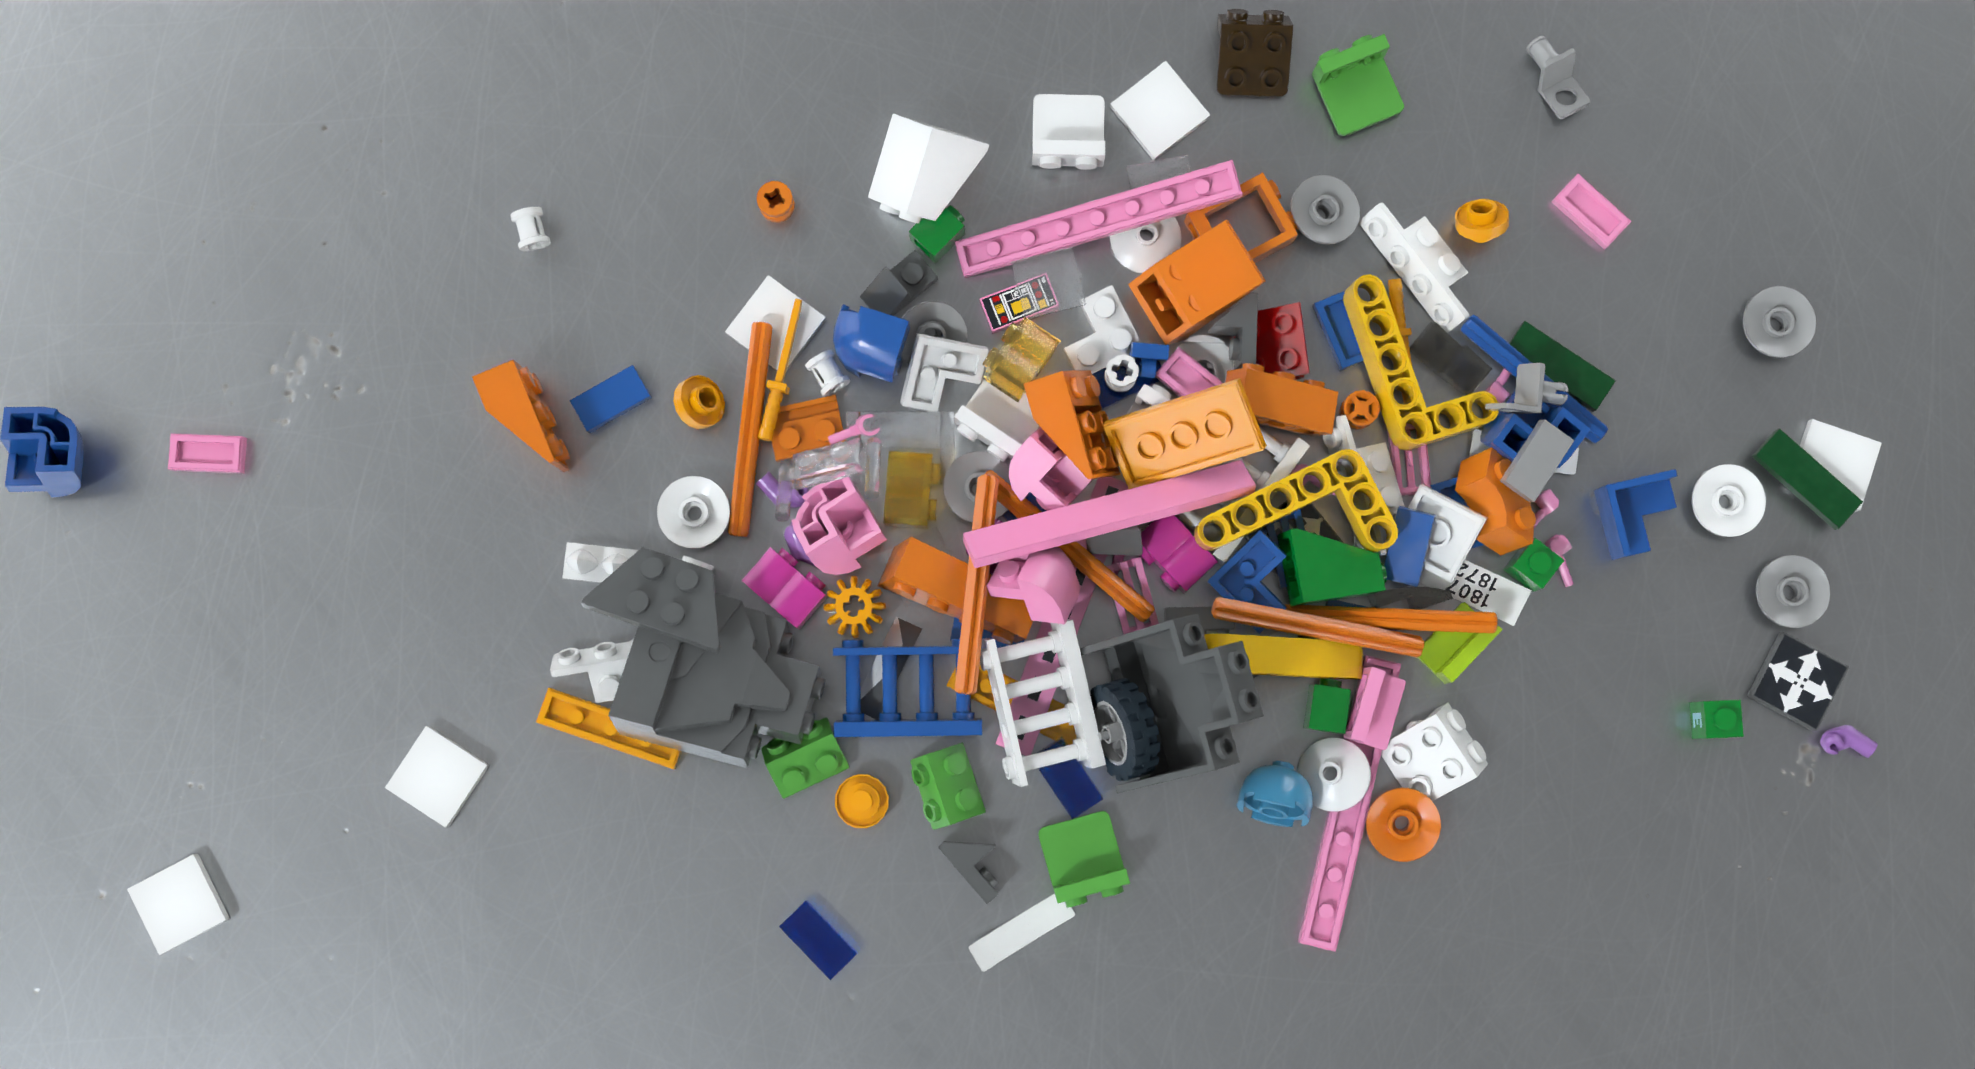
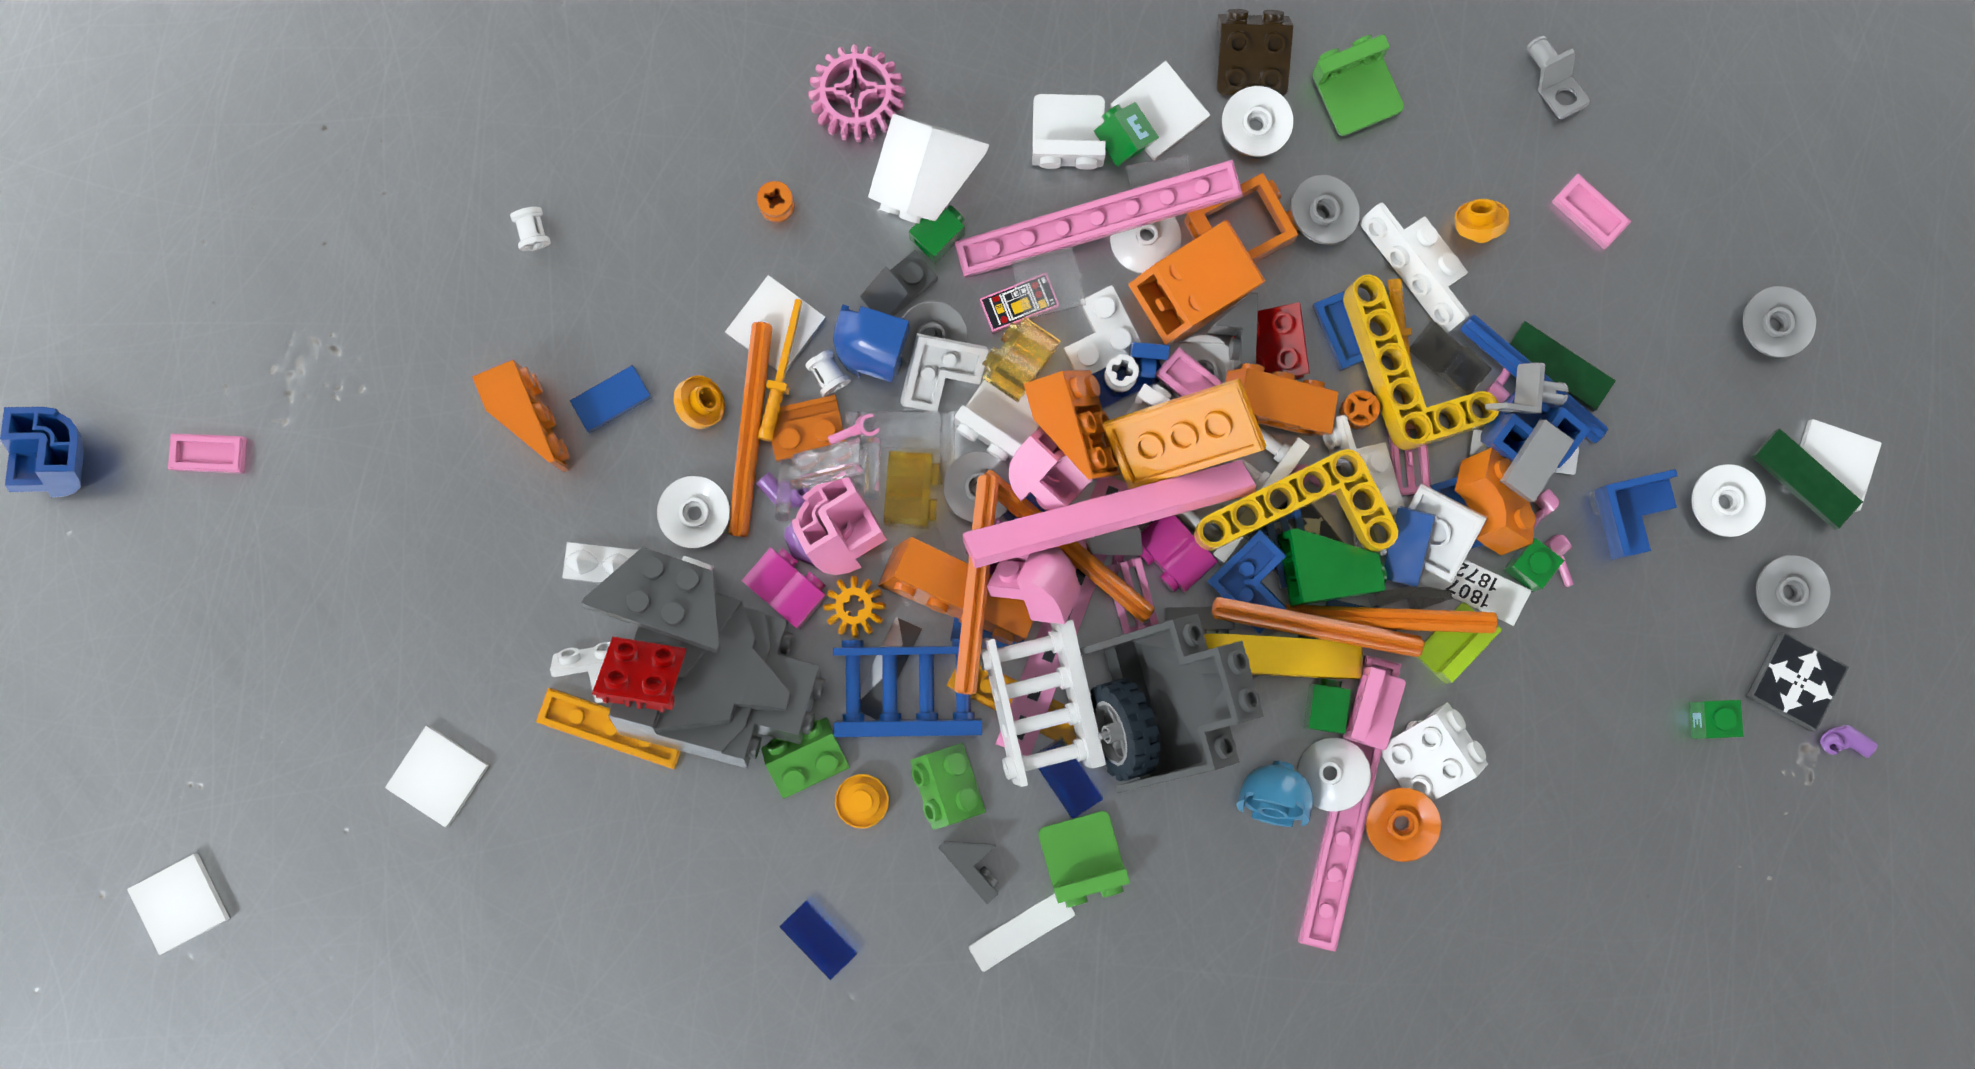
none -> red hinge [592,636,687,713]
none -> bright pink gear [808,44,905,143]
none -> green brick [1094,102,1159,167]
none -> white dish [1222,86,1293,157]

